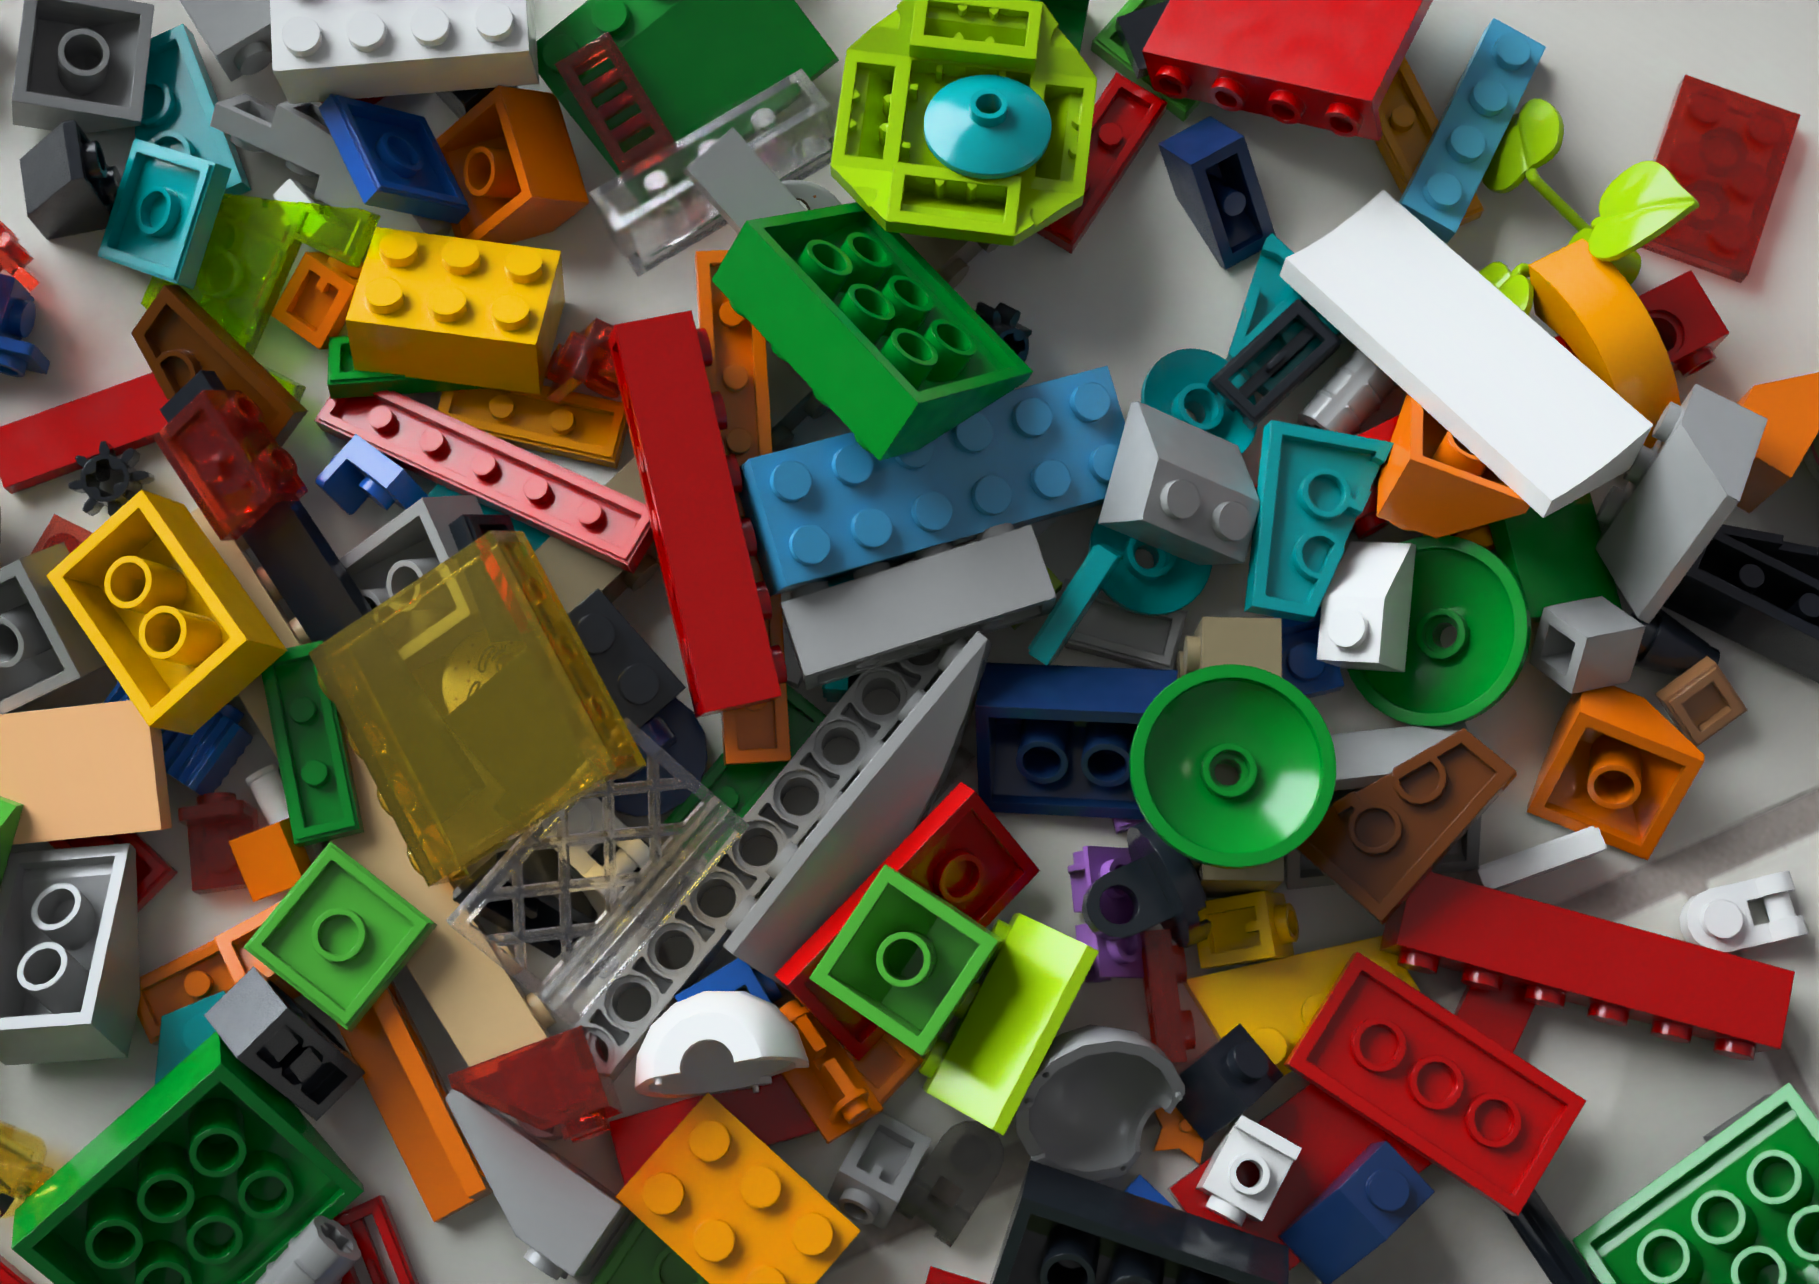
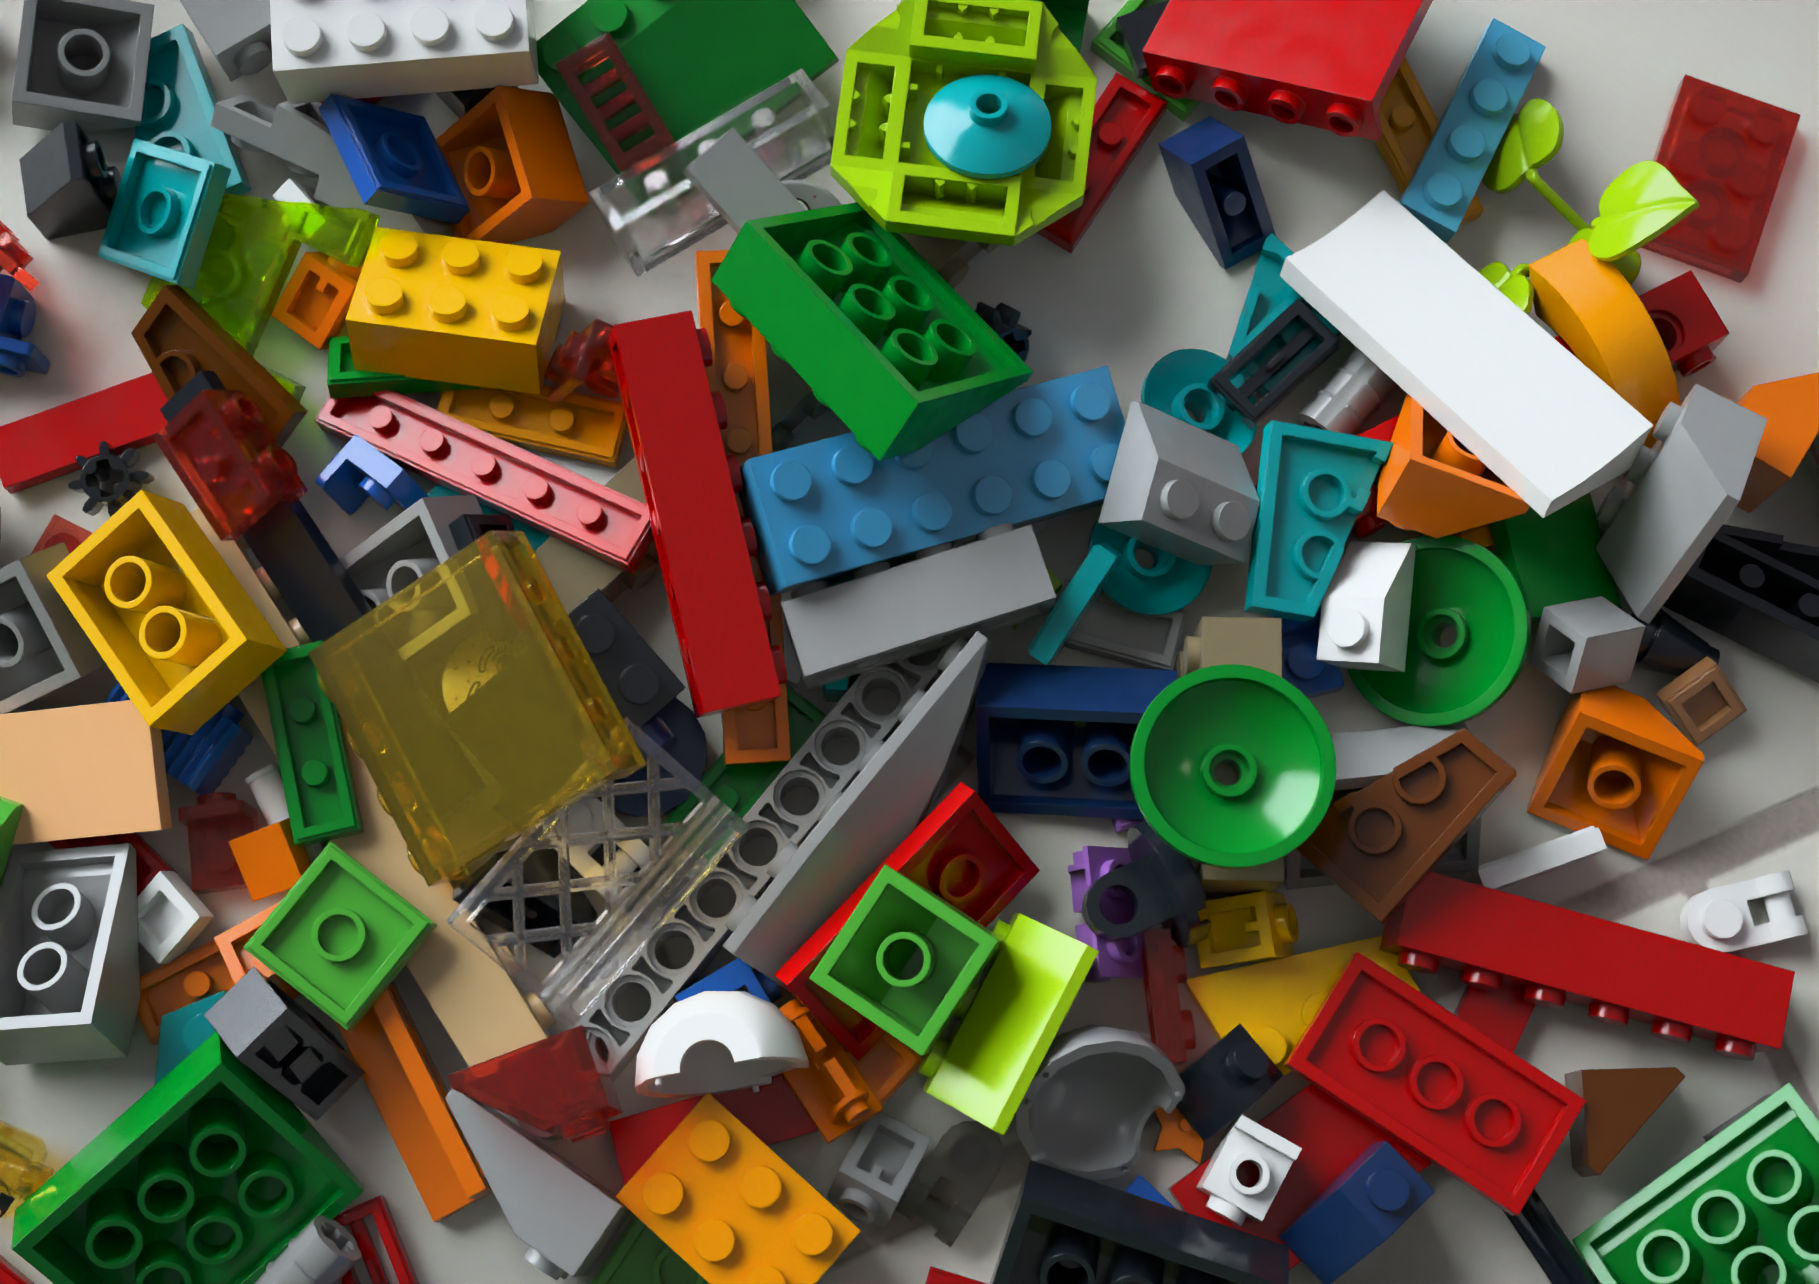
none -> white plate [137,871,215,964]
none -> reddish brown slope [1564,1067,1686,1177]

